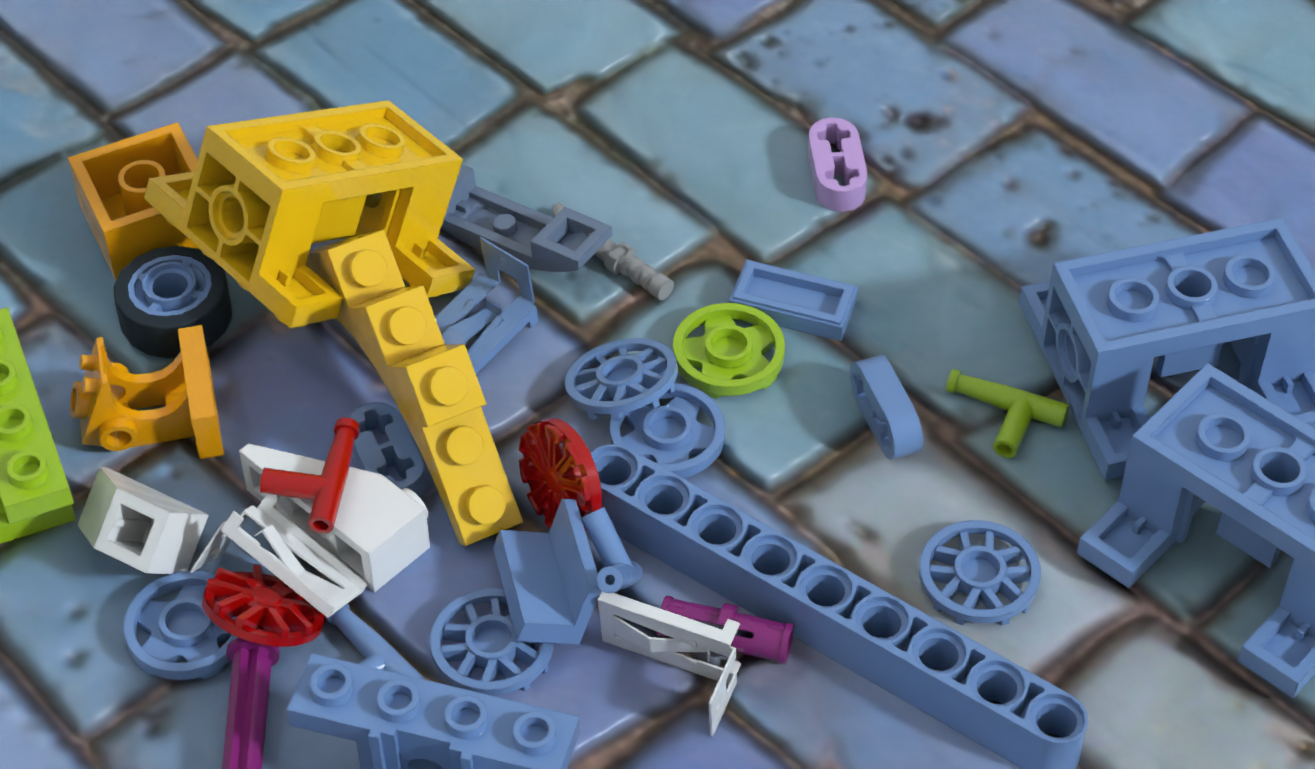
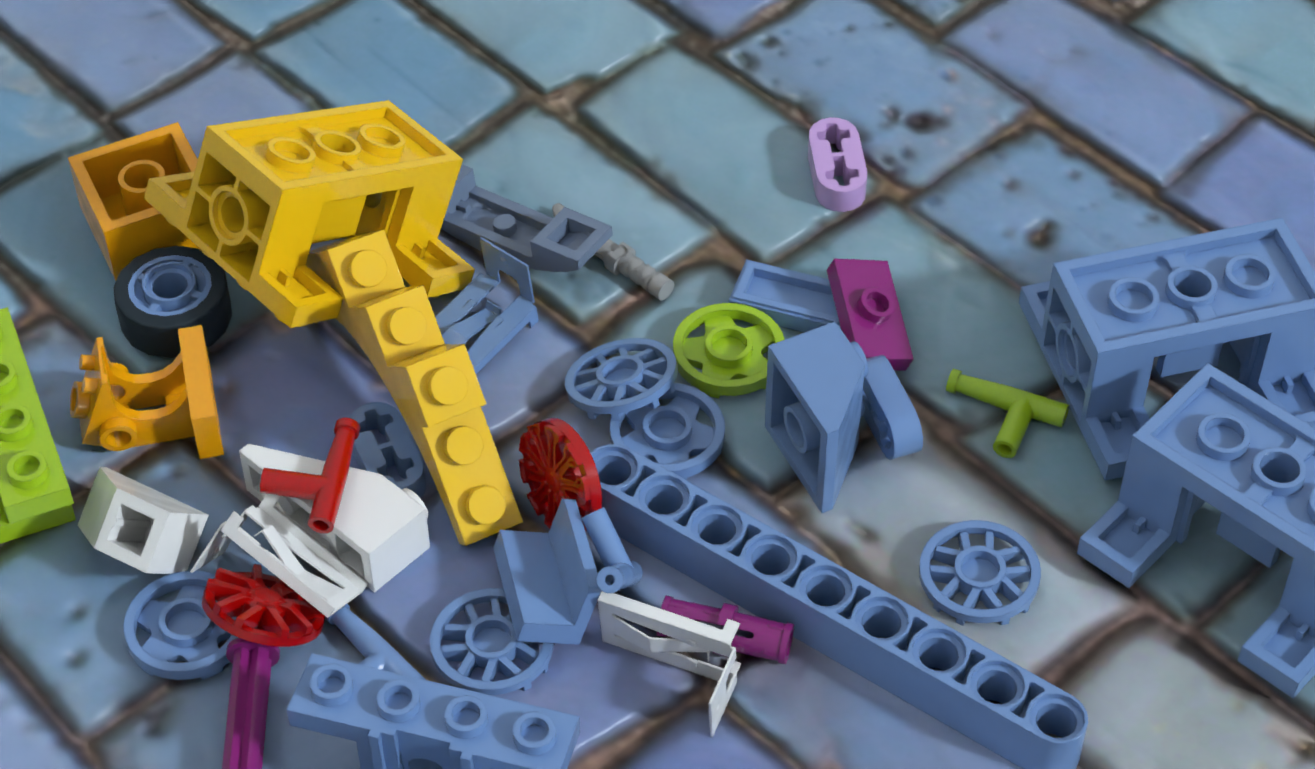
none -> medium blue slope [765,322,869,513]
none -> magenta plate [826,258,914,371]

